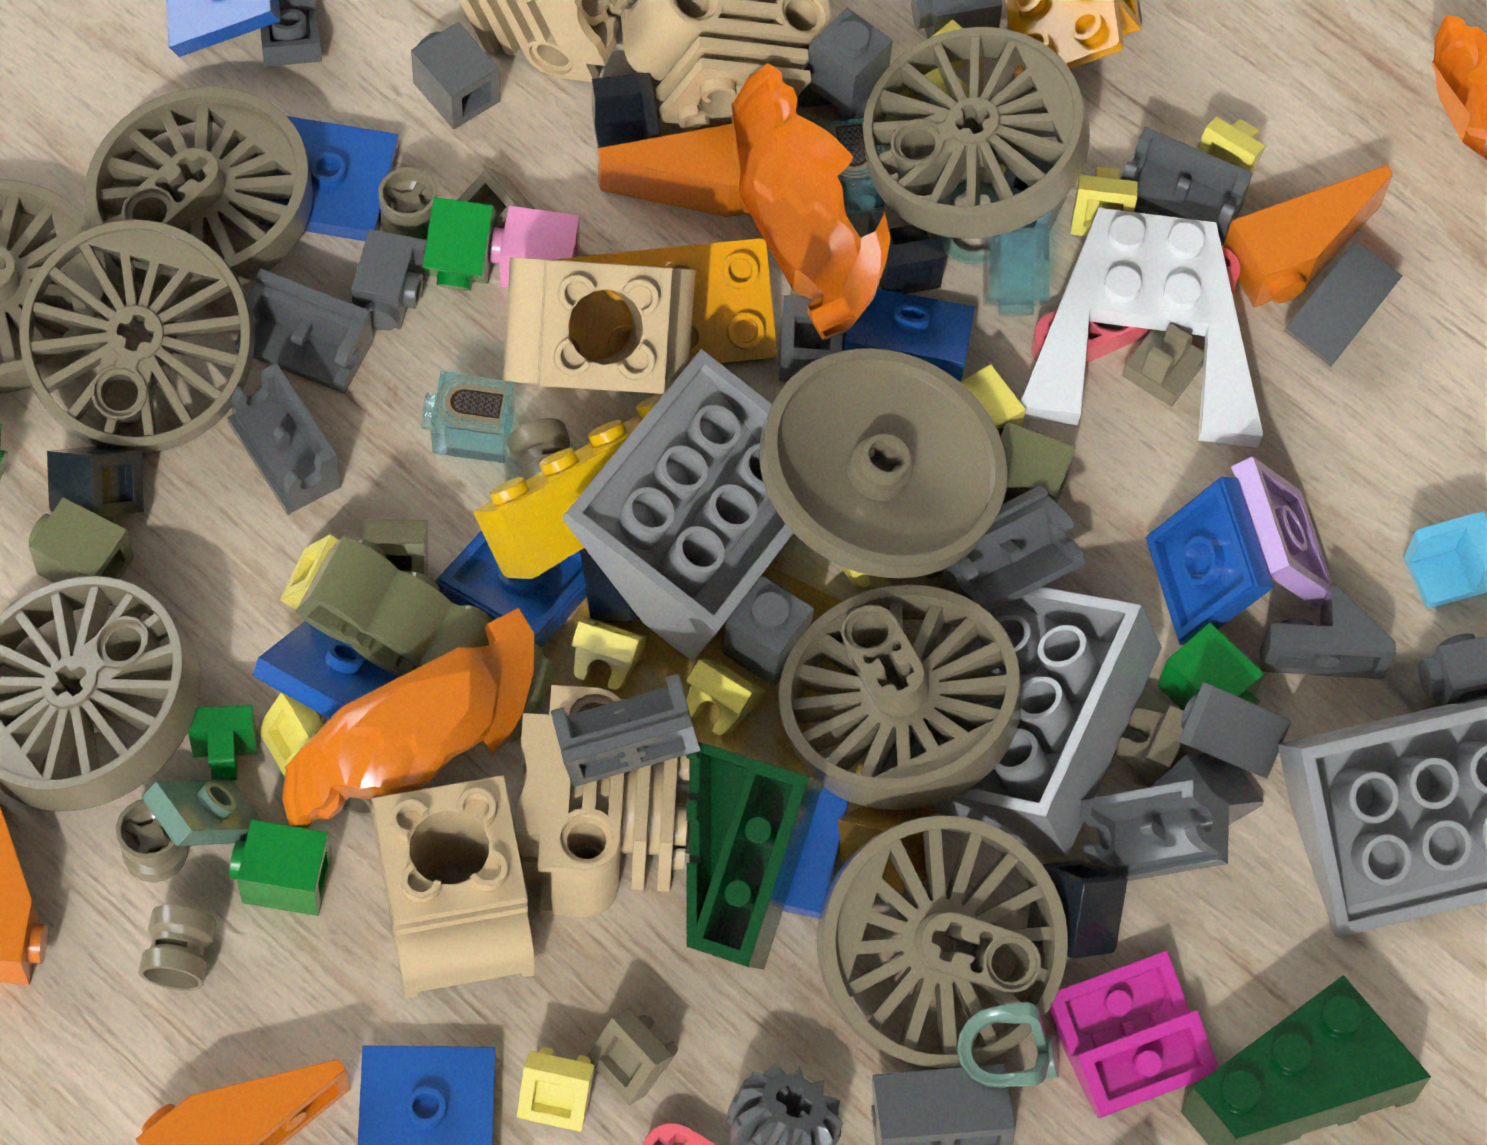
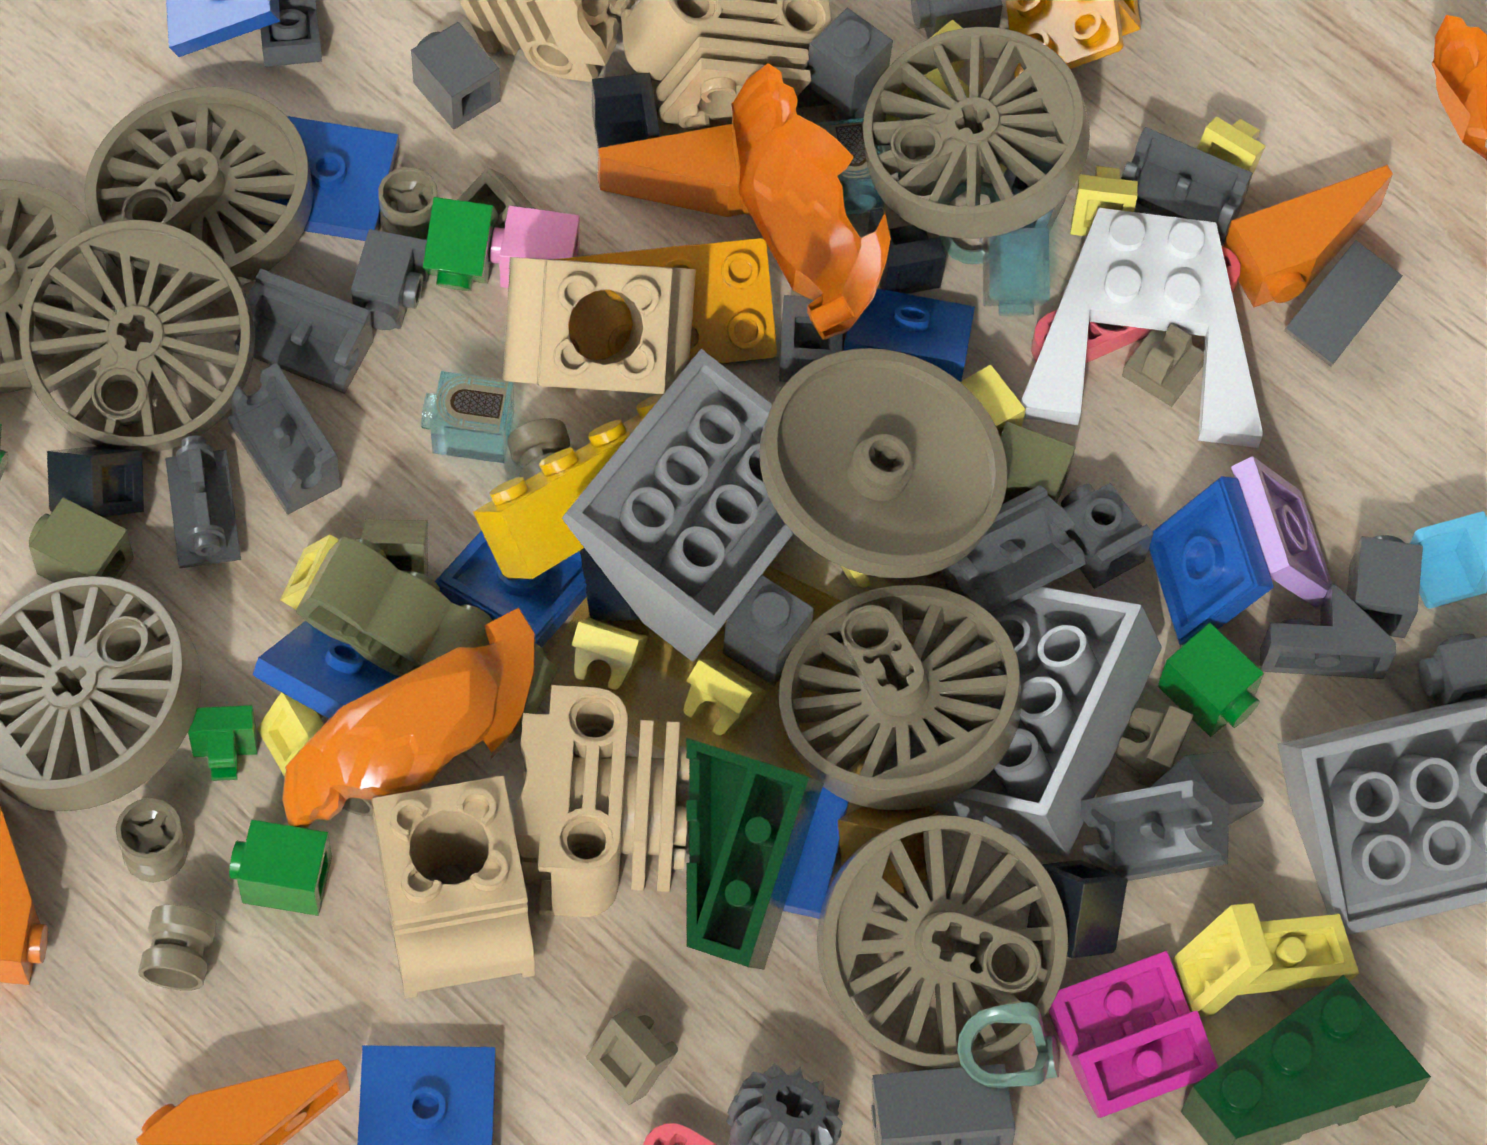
sand green plate [142,780,263,846] -> none
light yellow tile [516,1047,595,1132] -> none
dark grey hinge [551,674,700,787] -> none
dark grey slope [1178,682,1291,779] -> none
none -> dark grey hinge [165,435,241,569]
none -> dark grey brick [1061,483,1153,589]
none -> light yellow bracket [1172,903,1360,1017]
none -> dark grey brick [1347,535,1423,638]

